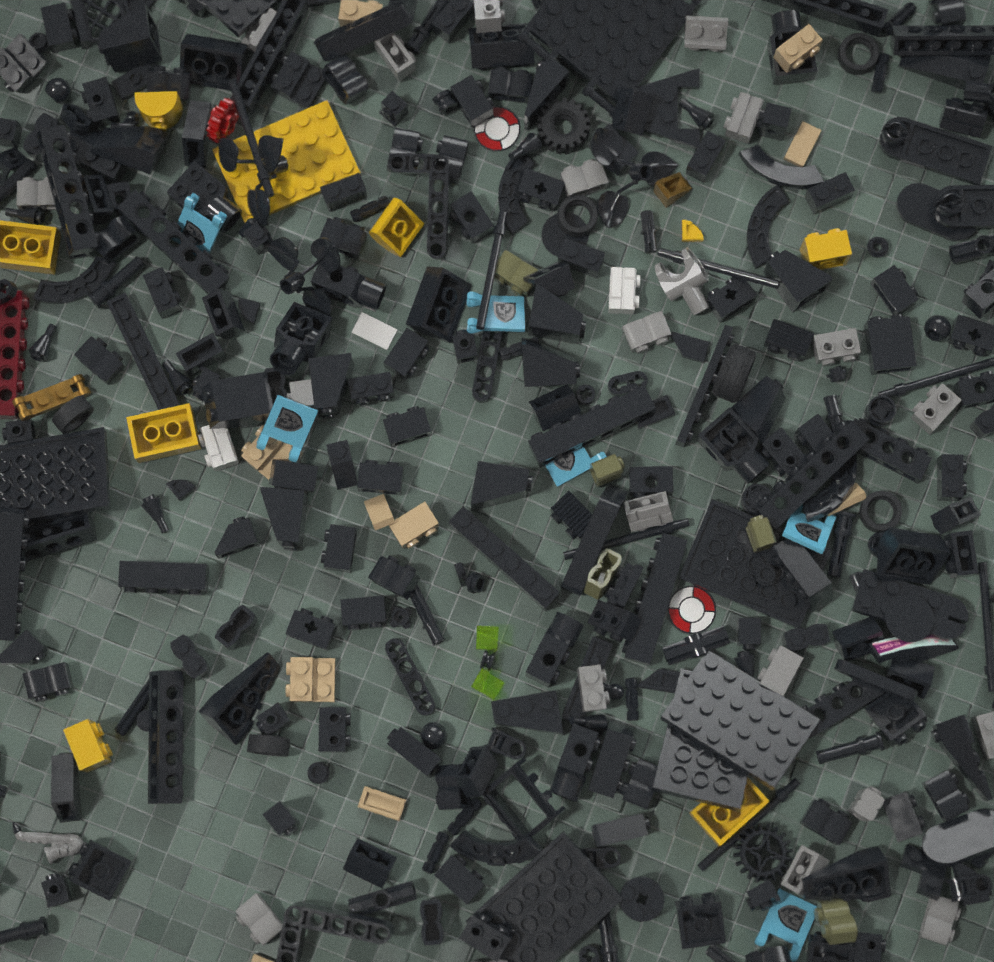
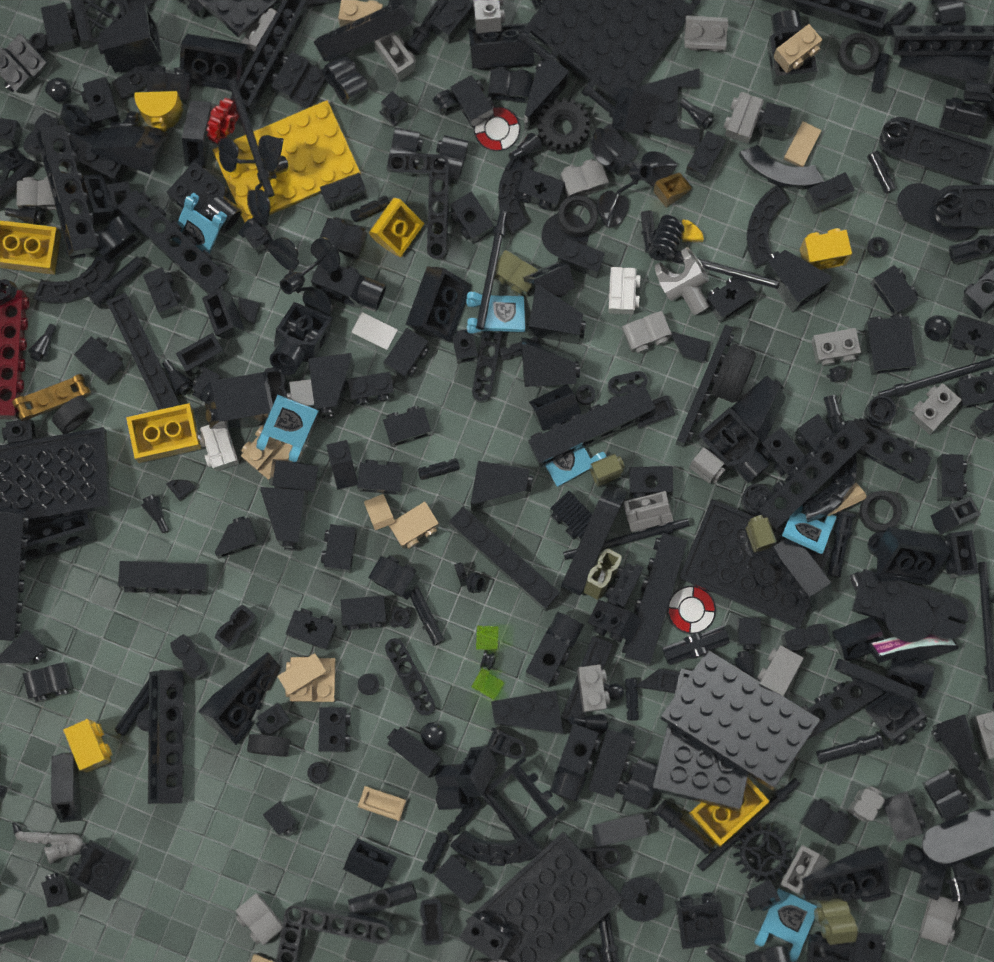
black brick [763,319,814,361] -> none
none -> tan tile [277,653,326,695]
none -> black plate [358,674,379,696]
none -> black axle [418,458,460,480]
none -> black piece [648,215,685,261]
none -> black pin [653,799,714,855]
none -> light grey brick [689,447,725,484]
none -> black pin [866,150,897,194]

